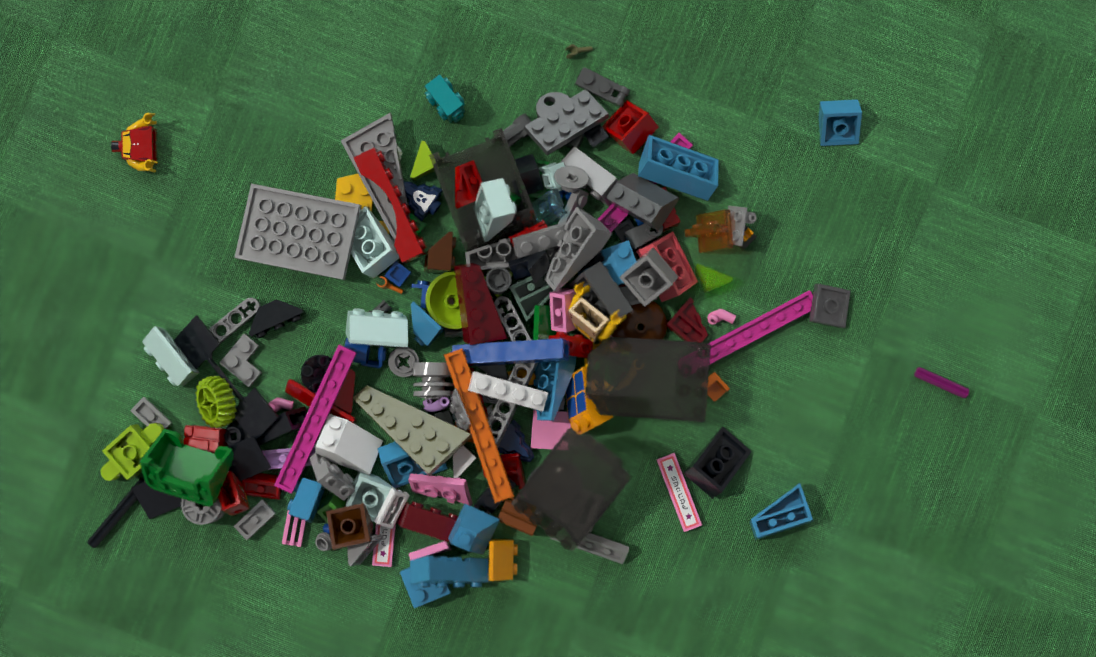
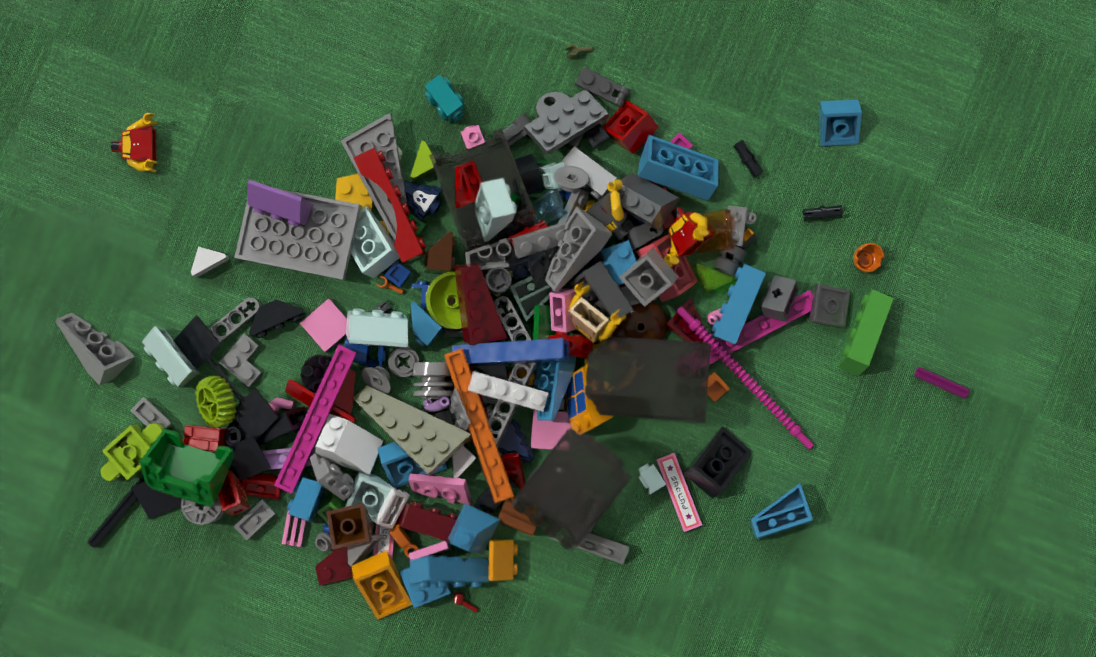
none -> light grey wedge [55,313,135,385]
none -> white slope [191,247,230,278]
none -> medium lavender slope [248,180,313,227]
none -> bright pink tile [300,298,347,352]
none -> dark red wing [315,547,353,586]
none -> light orange slope [351,550,413,620]
none -> light grey piece [362,366,391,394]
none -> orange bar [389,524,419,558]
none -> red hand [453,592,478,612]
none -> bright pink bracket [461,125,485,150]
none -> torso [582,179,627,240]
none -> light aqua window [638,463,666,494]
none -> torso [664,207,714,267]
none -> dark pink hose [677,306,814,450]
none -> dark azure wedge [712,264,766,345]
none -> dark grey wheel [714,243,747,277]
none -> black pin [733,140,764,178]
none -> dark grey brick [760,275,799,322]
none -> black pin [803,205,843,221]
none -> bright green wedge [837,289,894,376]
none -> orange hair [853,243,884,272]

